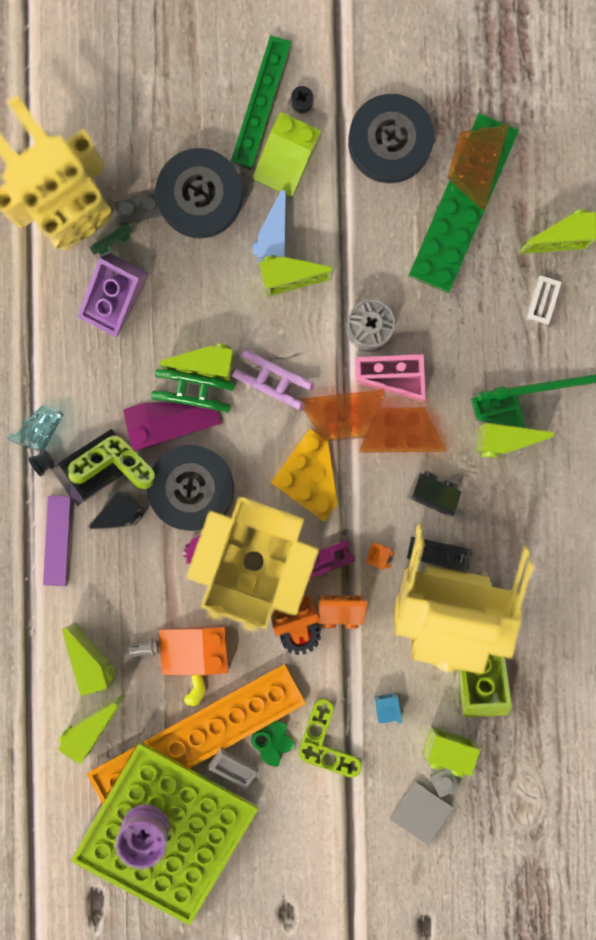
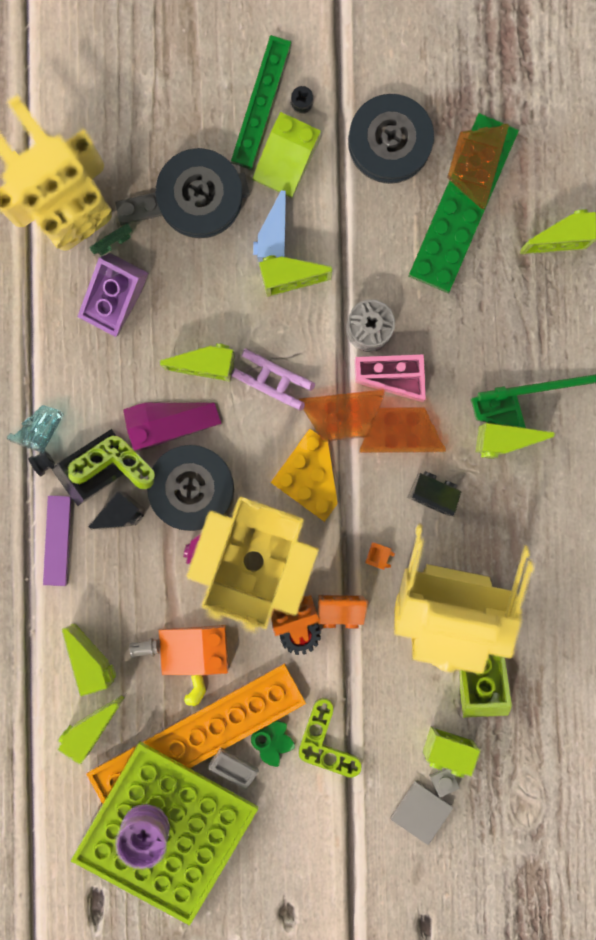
green piece [151,369,235,413] -> none
magenta plate [309,540,356,579] -> none
dark azure panel [374,693,402,724] -> none
black plate [406,536,472,571] -> none
white tile [526,275,562,325] -> none

